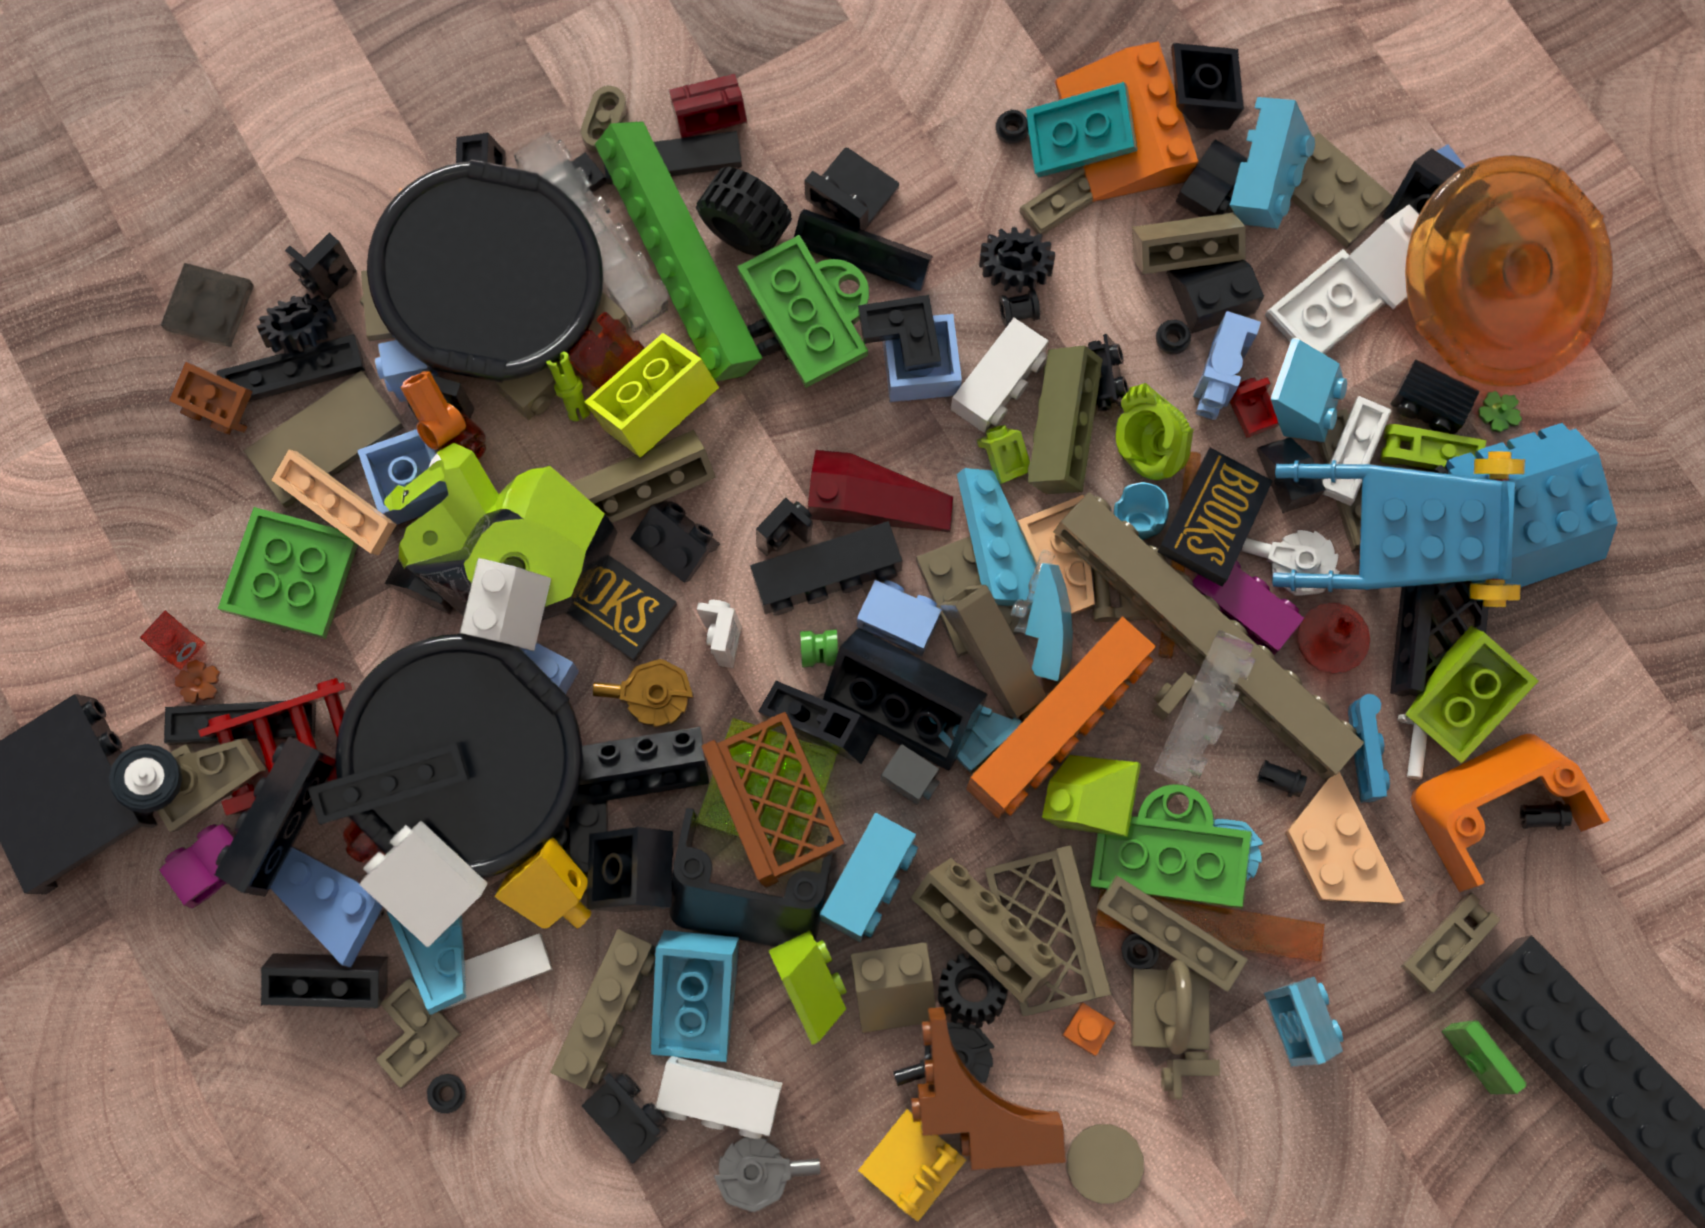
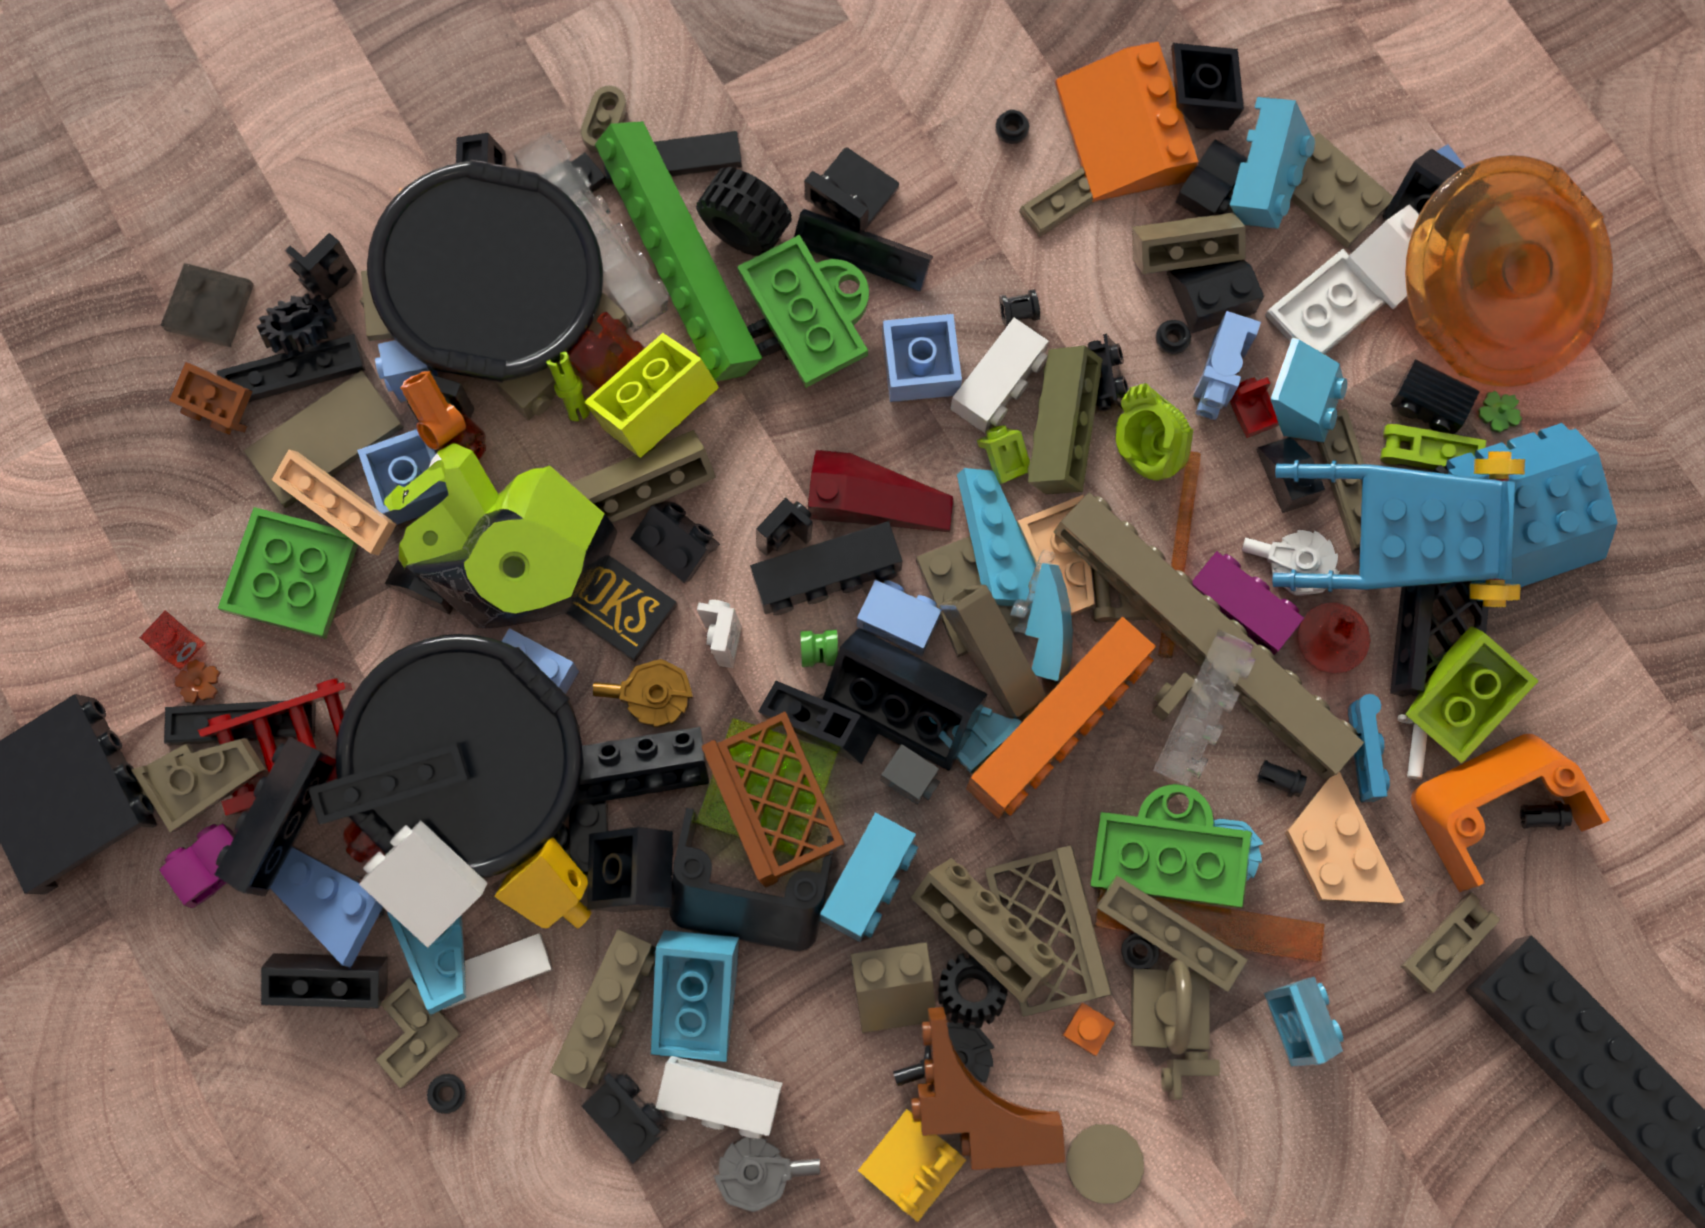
black wheel [109,744,182,813] -> none
white slope [460,558,551,651] -> none
dark red brick [669,74,747,139] -> none
lime slope [768,931,847,1045] -> none
black plate [858,295,941,372] -> none
black gear [979,227,1055,293] -> none
teal plate [1026,82,1138,178] -> none
lime slope [1042,755,1141,837] -> none
medium azure hair [1113,482,1169,540] -> none
black tile [1157,447,1273,587] -> none
white tile [1322,396,1392,506] -> none
bright green plate [1442,1020,1527,1094] -> none

